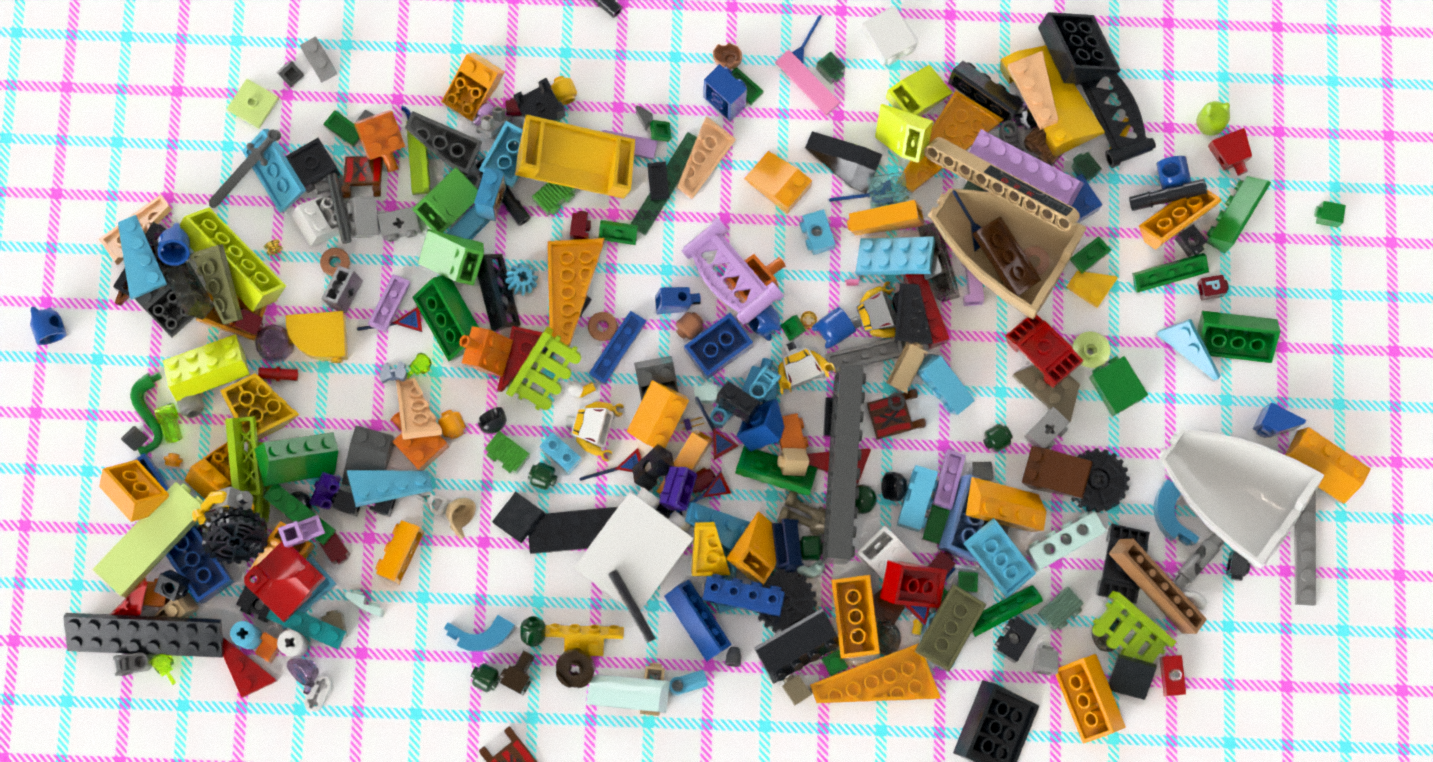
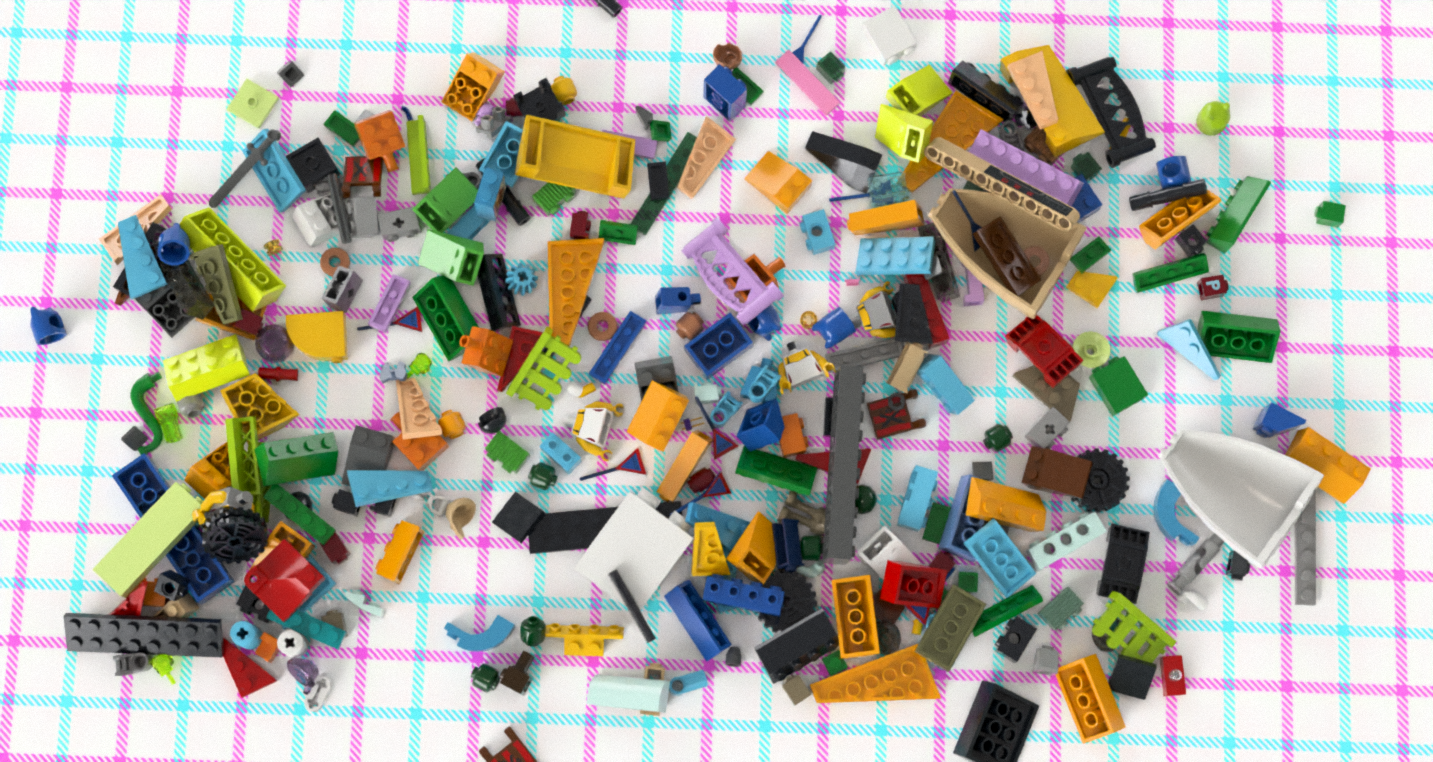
light orange slope [99,459,169,522] -> none
light orange plate [163,453,183,467] -> none
lavender brick [278,515,326,547] -> none
light grey brick [300,36,337,83] -> none
dark purple hips [309,472,342,510] -> none
dark grey wedge [405,111,483,175] -> none
dark brown plate [556,648,596,689] -> none
black brick [632,444,674,491] -> none
dark purple brick [659,466,697,511] -> none
black brick [716,381,760,424] -> none
tan brick [777,448,809,476] -> none
green plate [781,315,806,342] -> none
black hair [881,472,908,501] -> none
lavender plate [932,449,966,510] -> none
black slope [1038,12,1121,84] -> none
medium nougat brick [1109,538,1207,634] -> none
red torso [1208,128,1252,176] -> none

